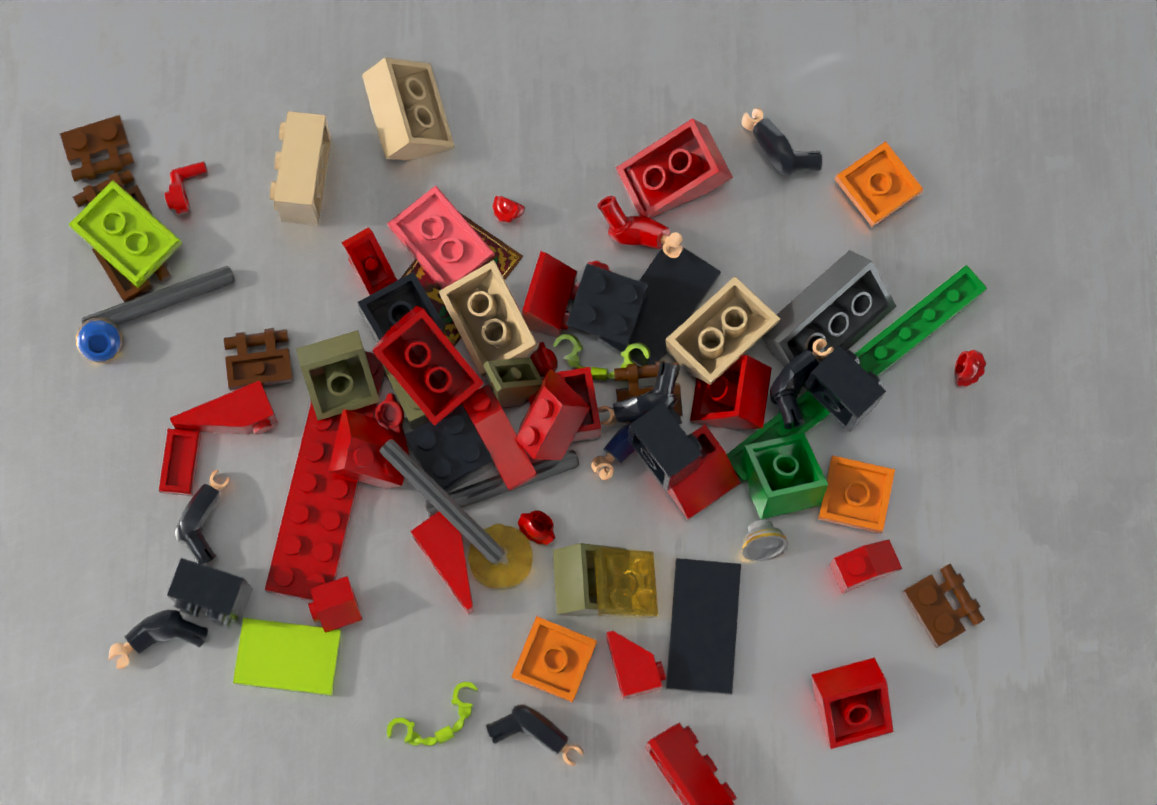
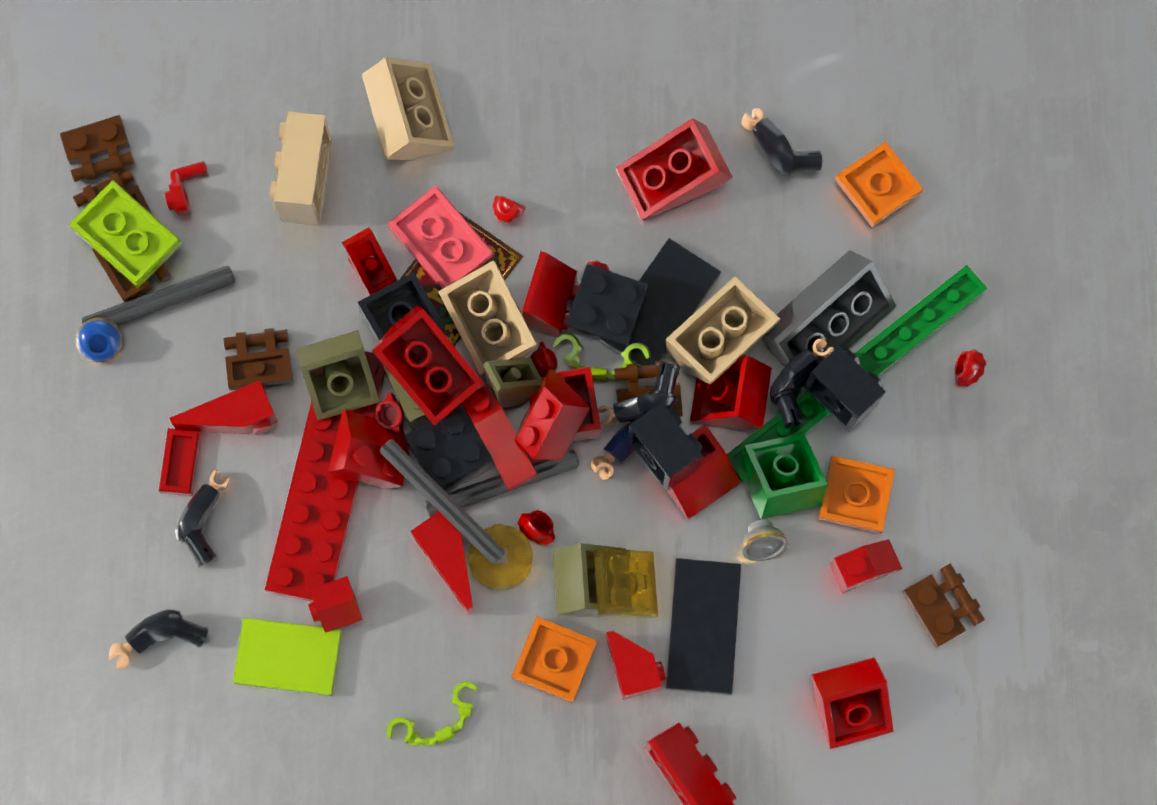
black brick [167,558,253,628] -> none
black arm [486,704,584,765] -> none
red arm [597,196,684,258] -> none

